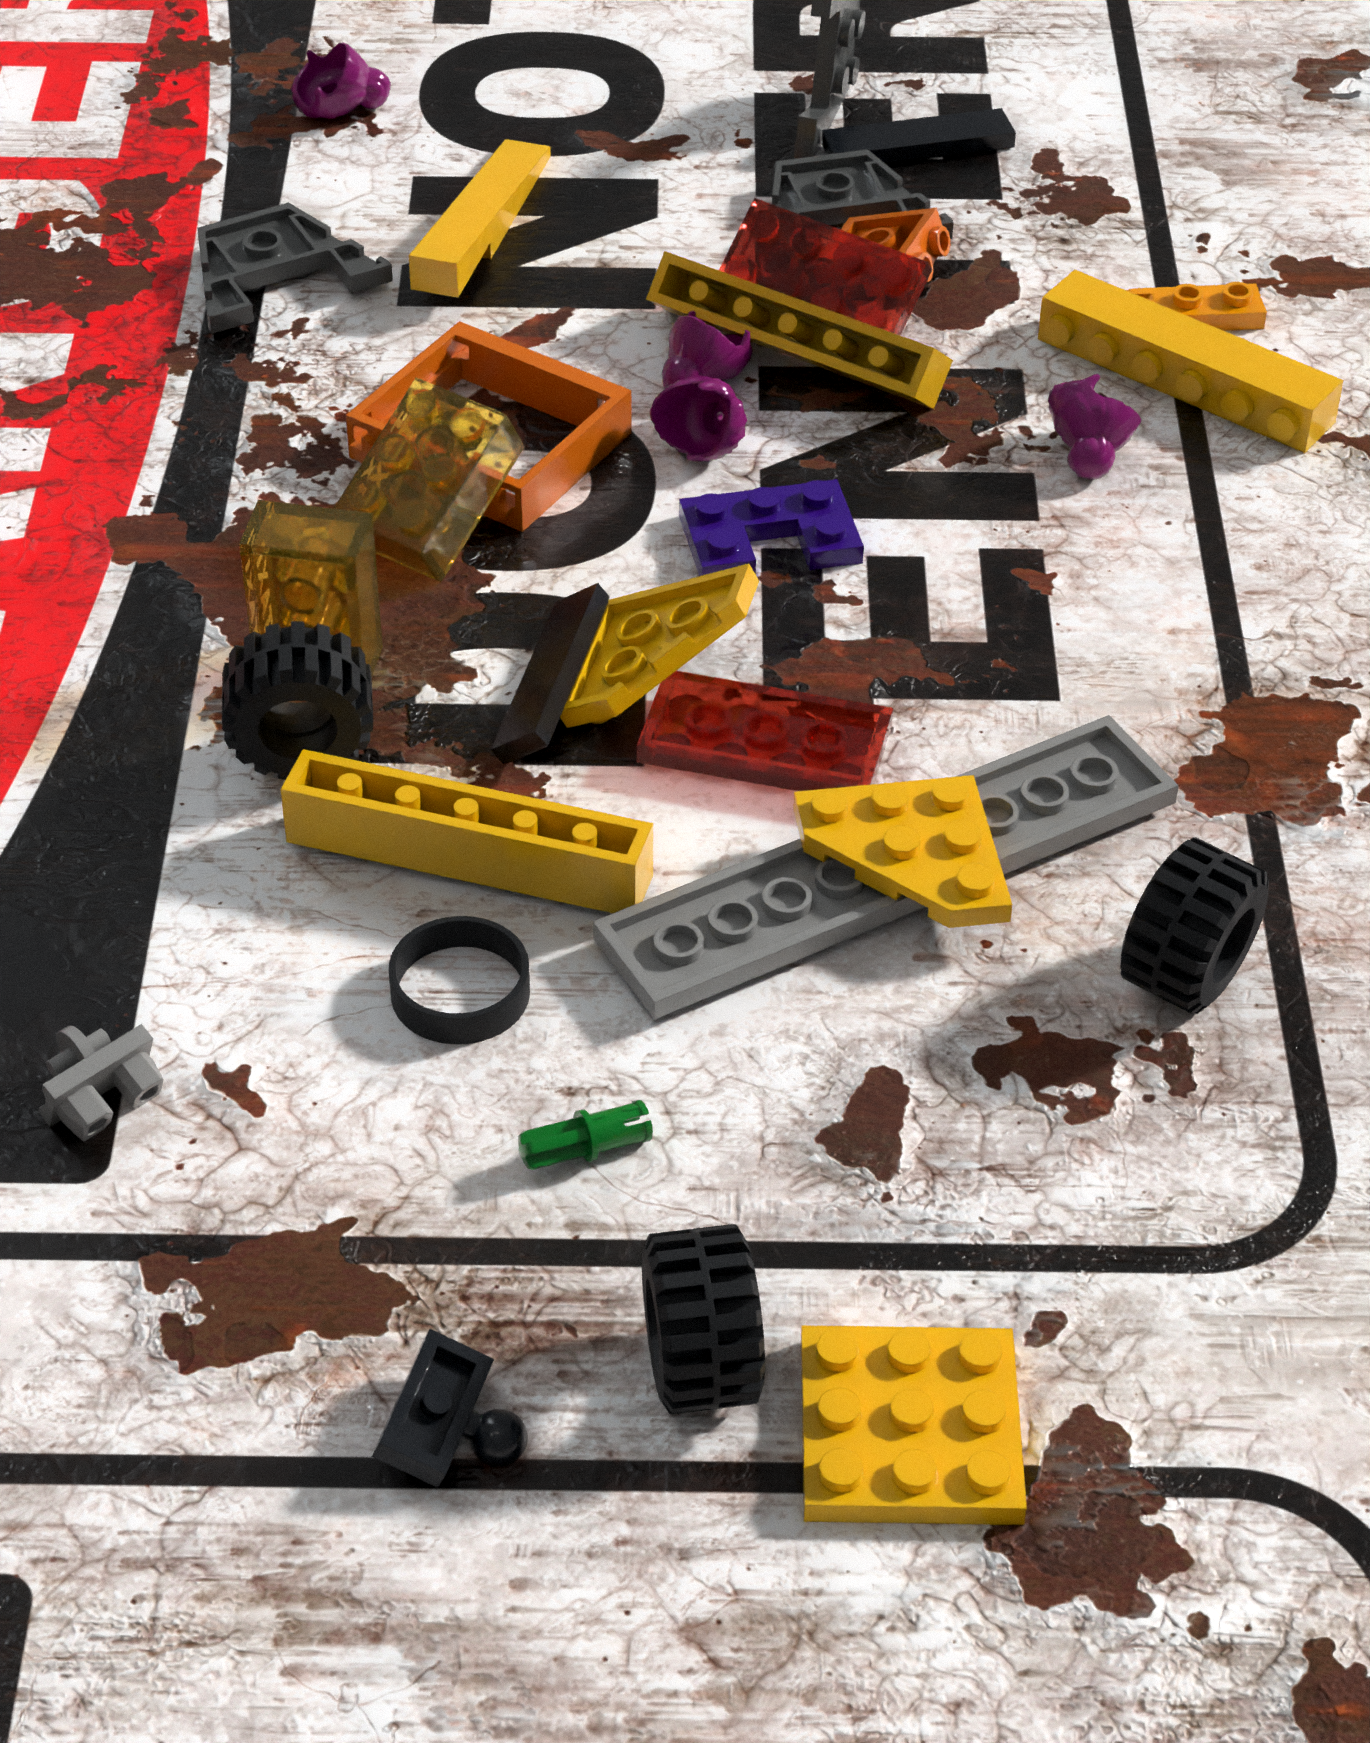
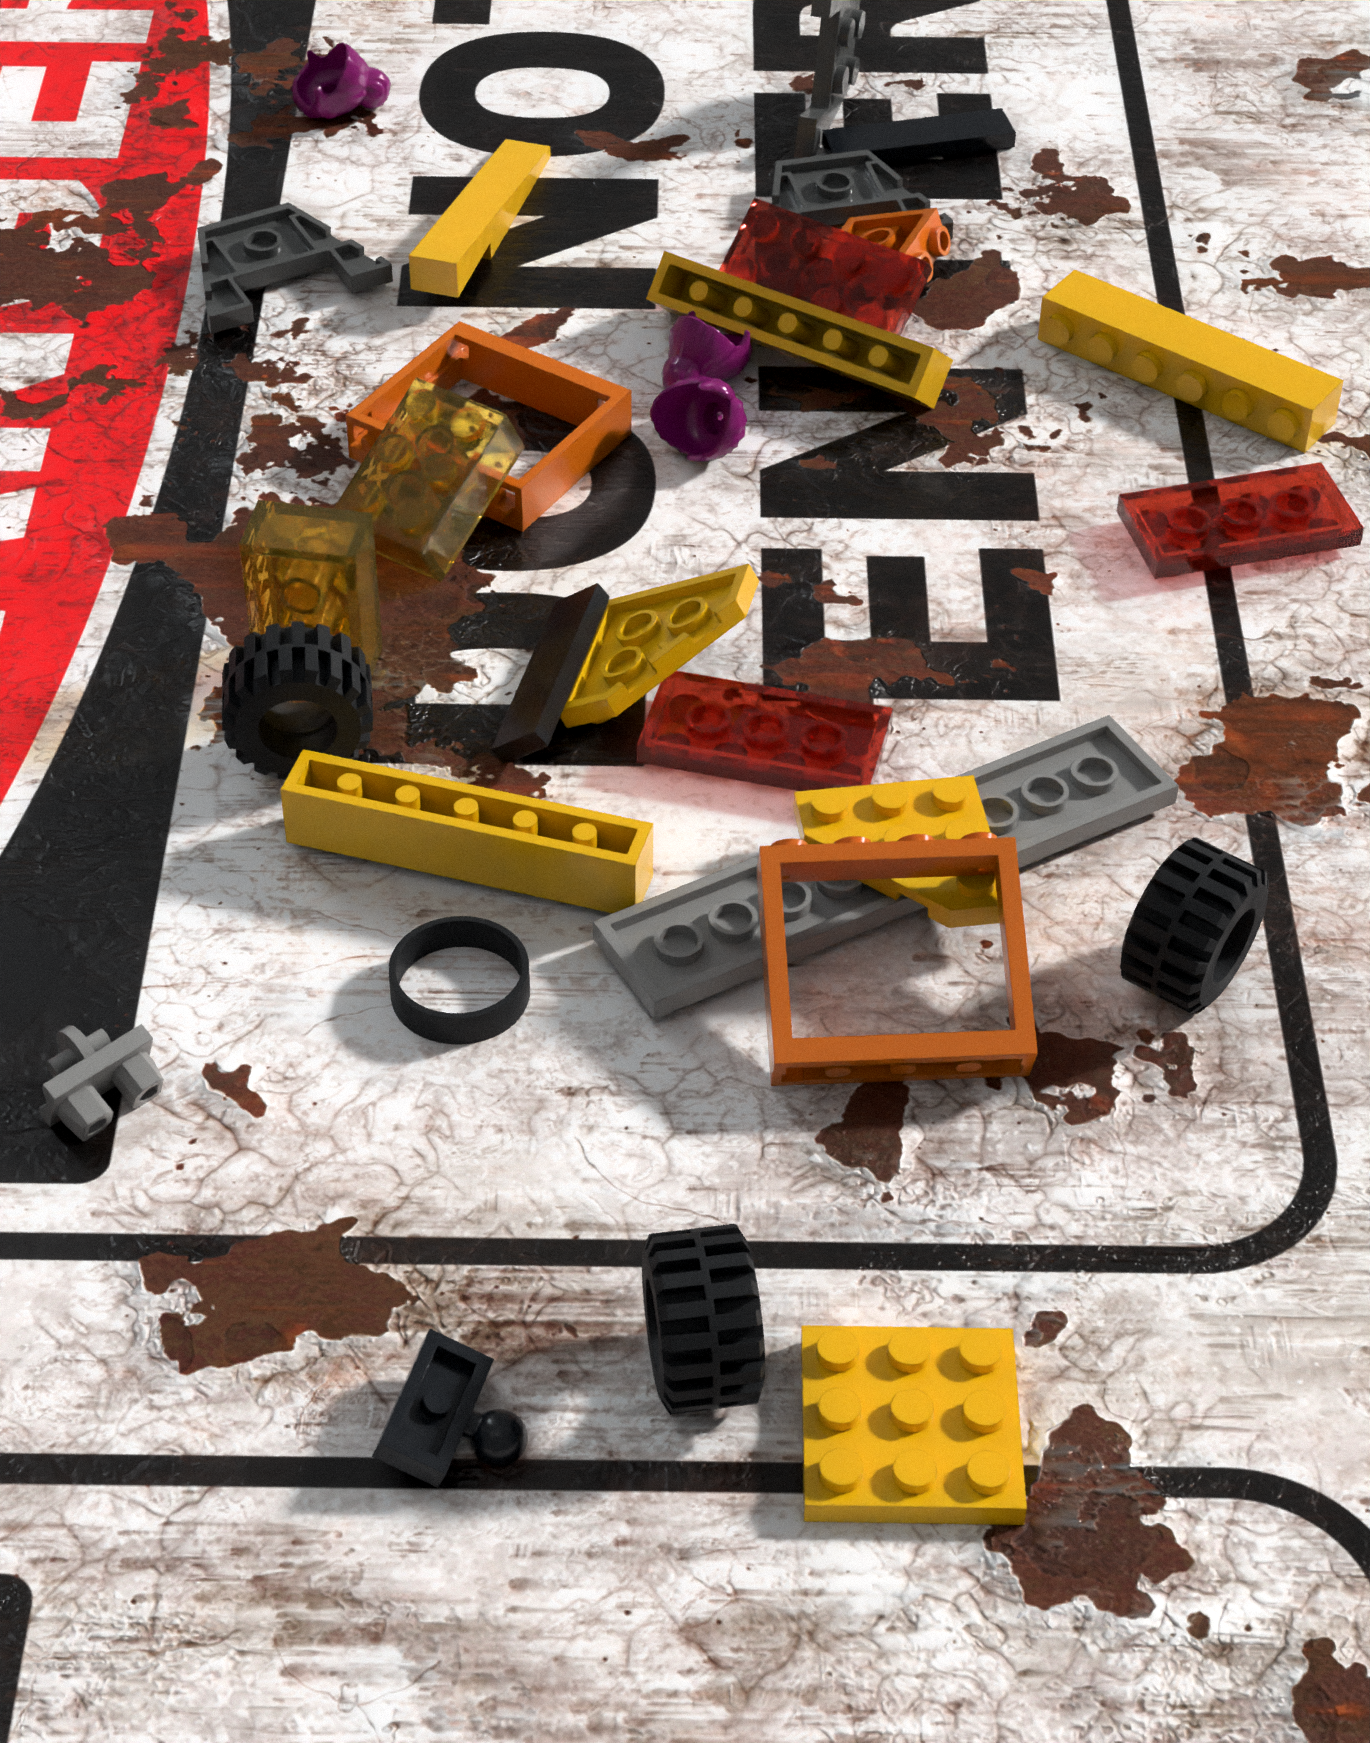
green axle [518,1100,653,1170] -> none
dark purple plate [679,479,864,576] -> none
magenta piece [1048,374,1142,480] -> none
light orange hinge [1127,282,1267,331] -> none
none -> orange window [756,832,1038,1086]
none -> clear red plate [1116,462,1364,579]

